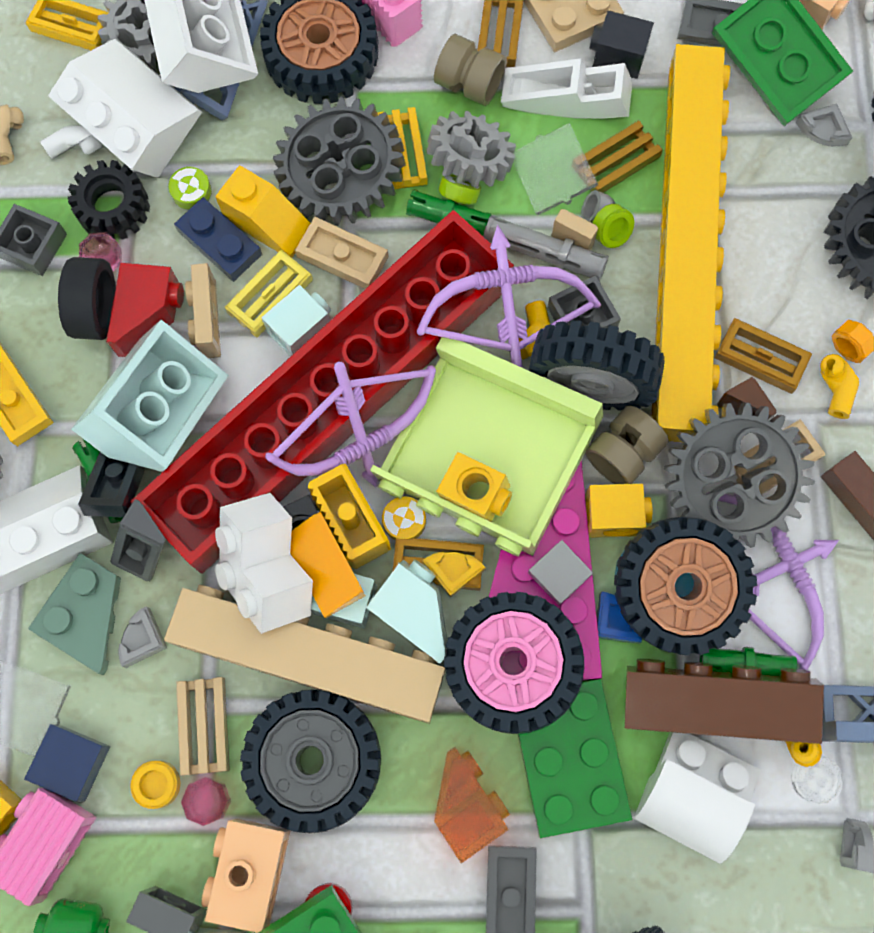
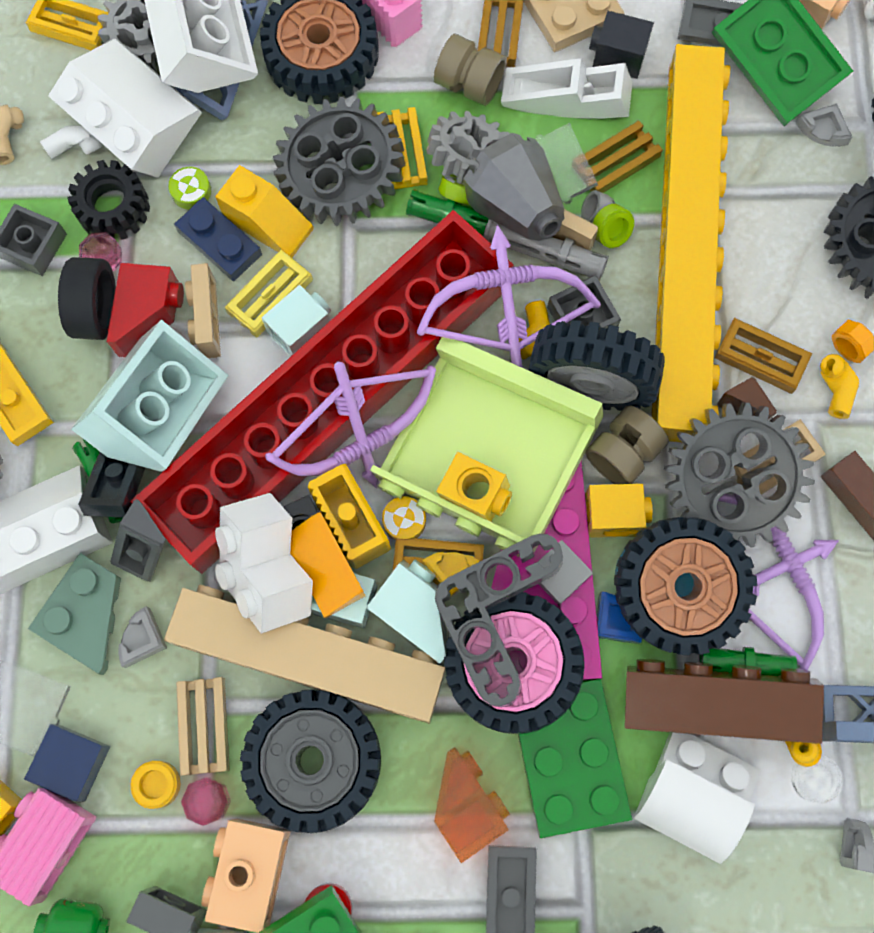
tan plate [295,216,389,289] -> none
none -> dark grey beam [435,533,563,707]
none -> flat silver cone [463,133,564,241]

